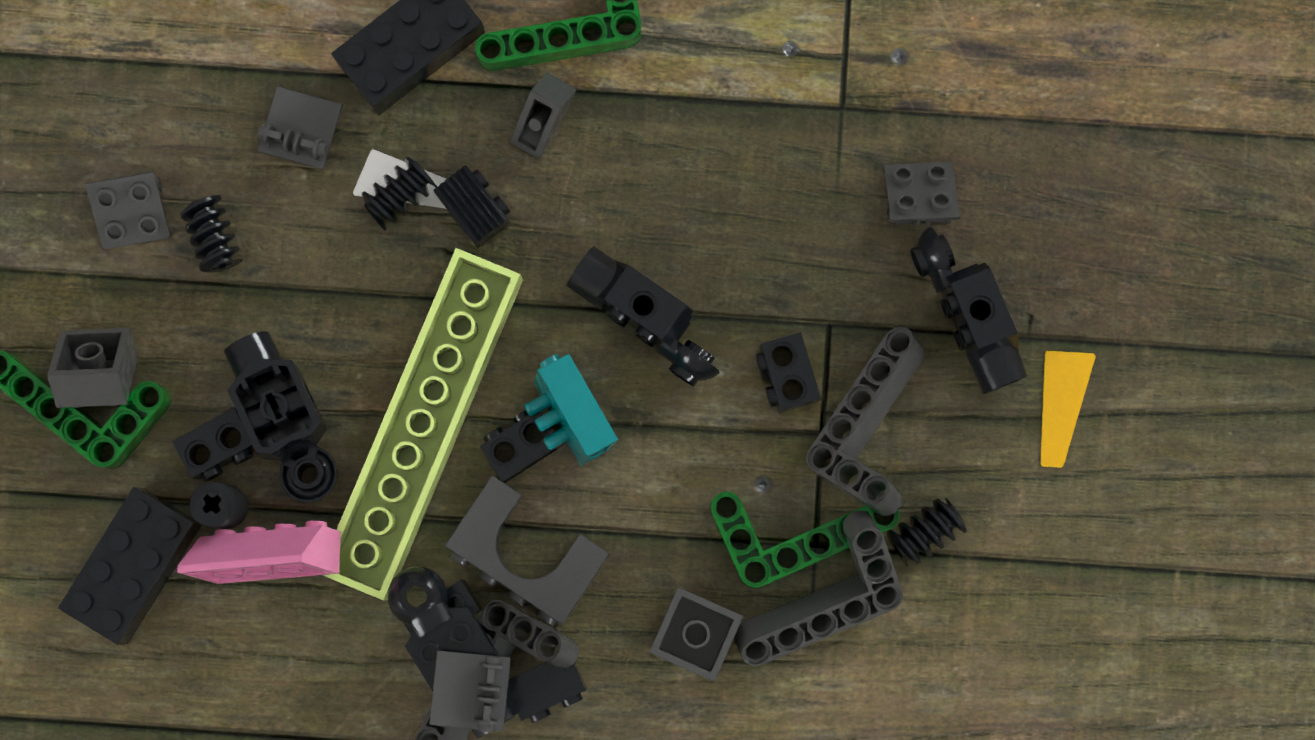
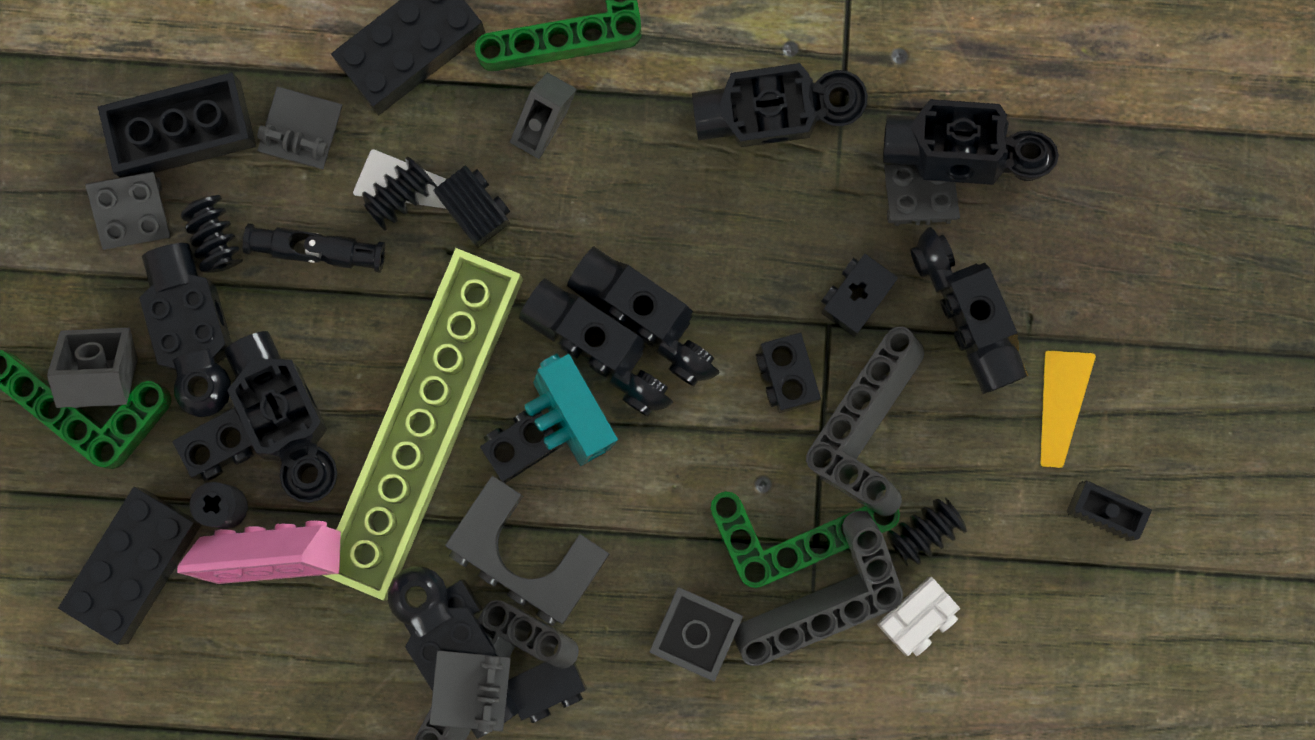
none -> black brick [97,72,257,177]
none -> black brick [139,243,232,417]
none -> black piece [242,223,385,273]
none -> black brick [519,278,674,417]
none -> black brick [692,63,868,147]
none -> black brick [821,254,898,338]
none -> white brick [877,577,960,656]
none -> black brick [883,99,1059,185]
none -> black brick [1067,480,1152,541]

